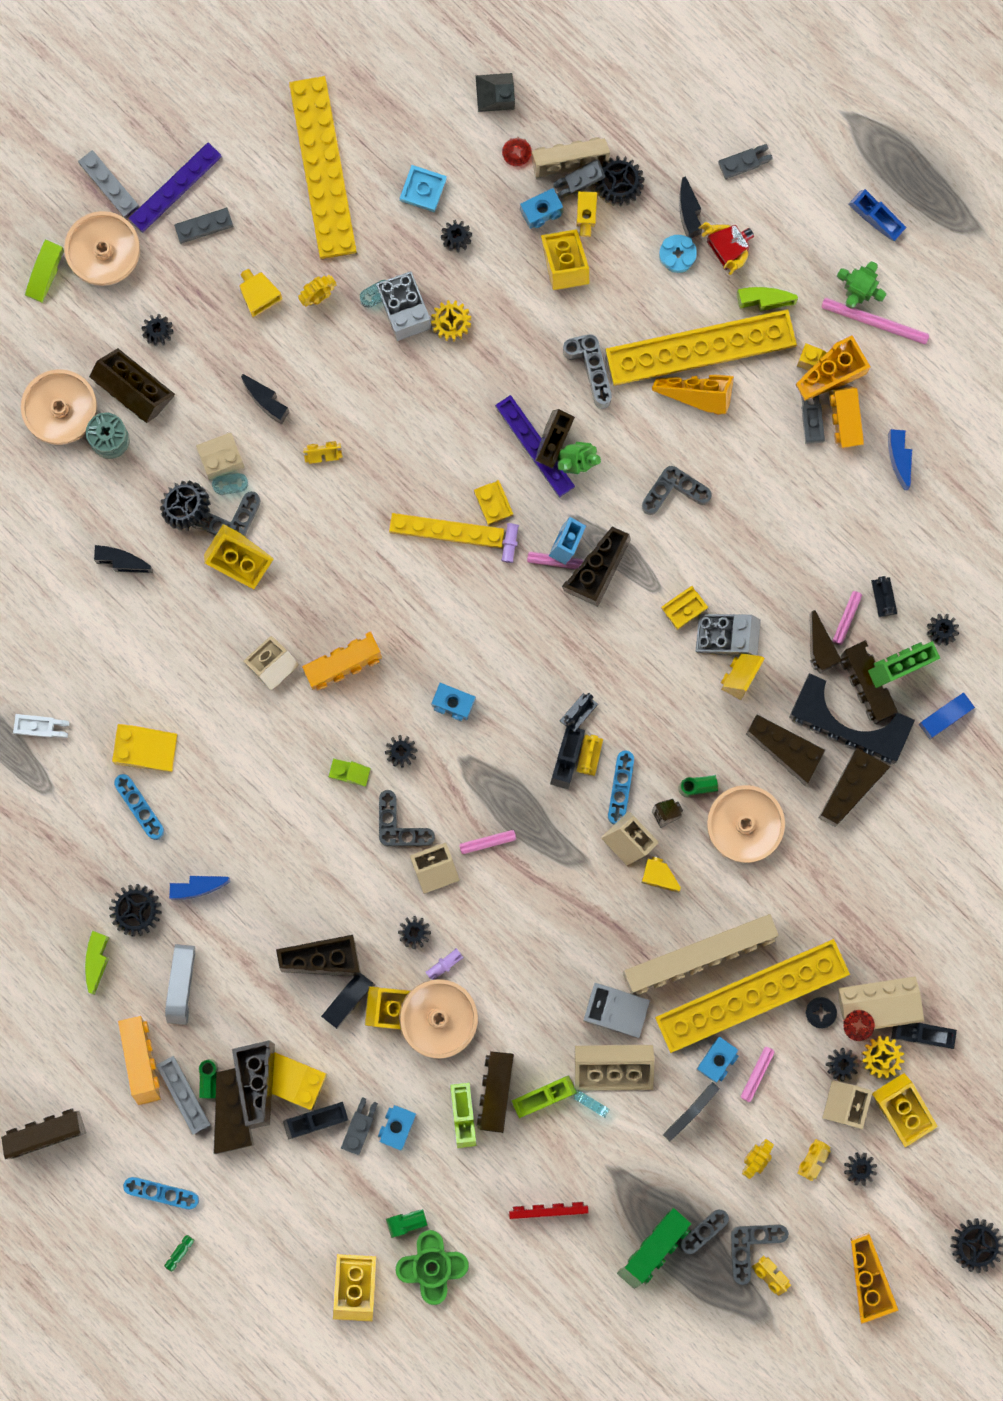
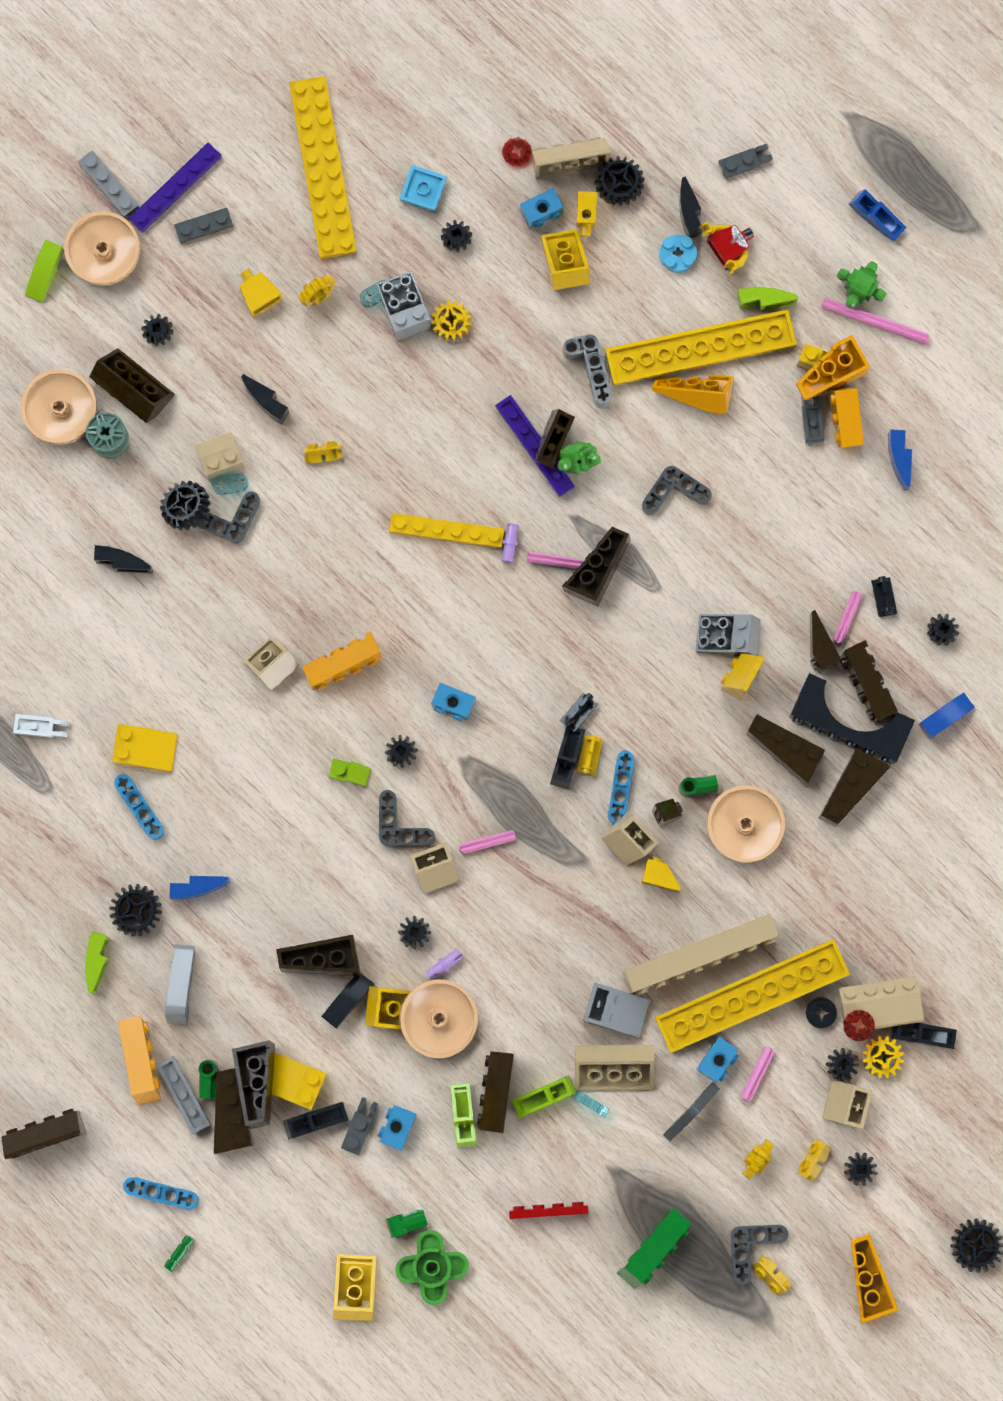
yellow slope [204,524,274,589] -> none
yellow plate [474,480,513,525] -> none
pearl dark grey slope [475,73,515,112] -> none
dark azure brick [549,517,586,565] -> none
dark grey hinge [553,159,605,199] -> none
yellow plate [661,586,708,630] -> none
dark grey beam [681,1209,729,1254] -> none
bright green brick [868,641,941,688] -> none
yellow slope [872,1073,938,1147] -> none

